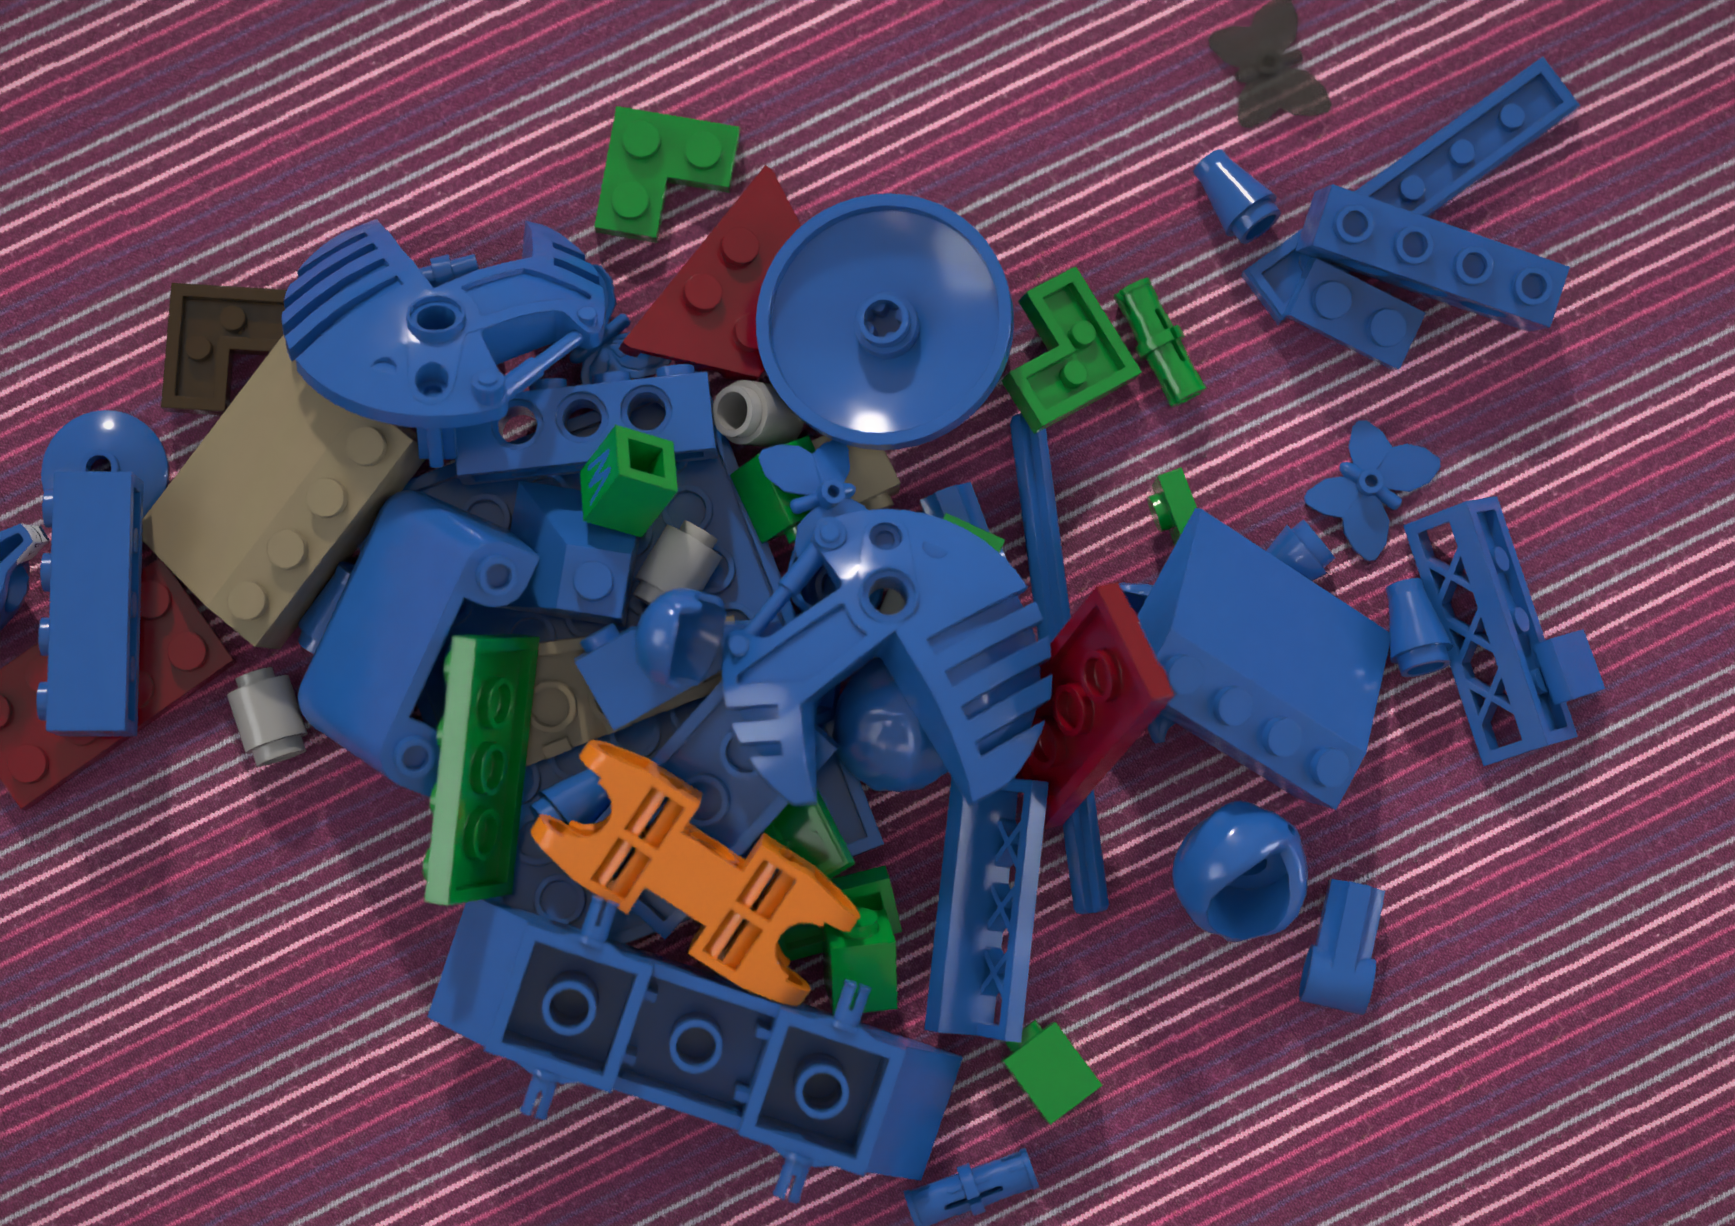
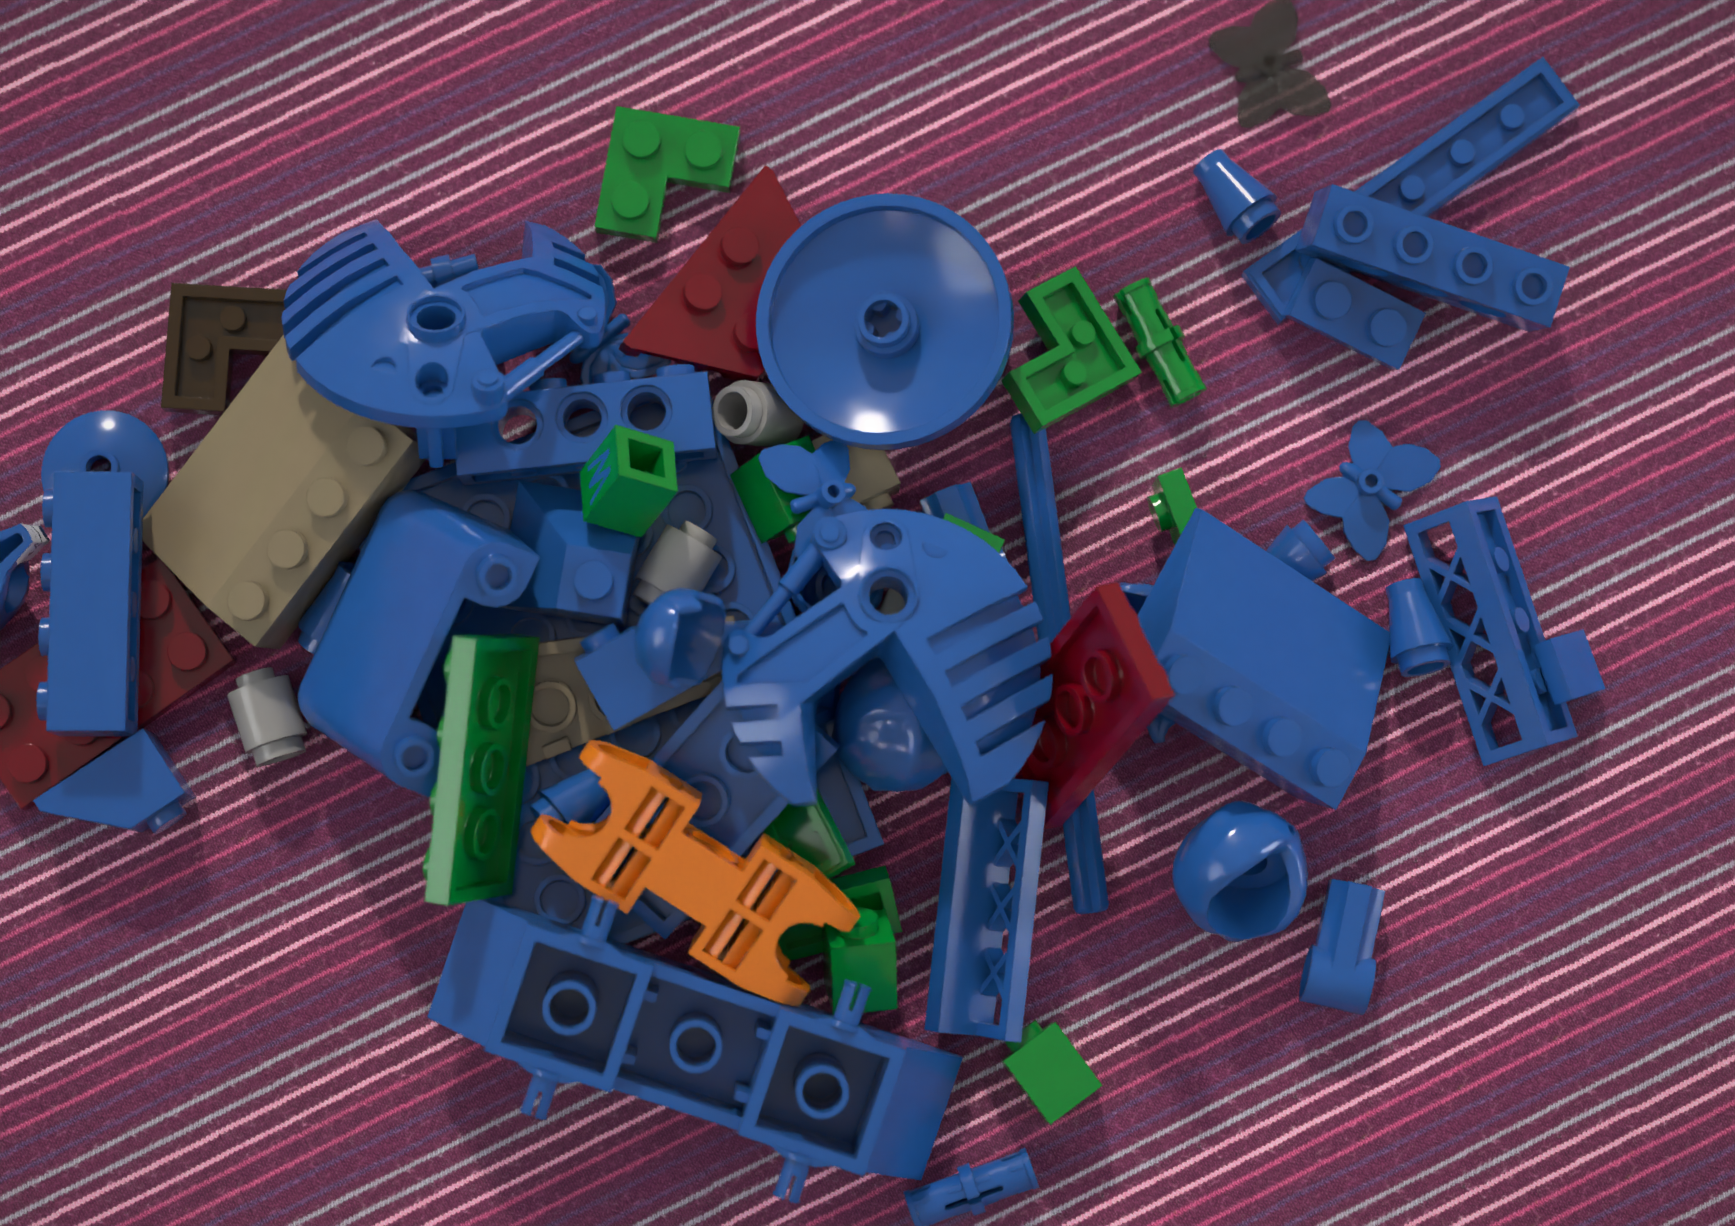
none -> blue slope [33,728,196,834]

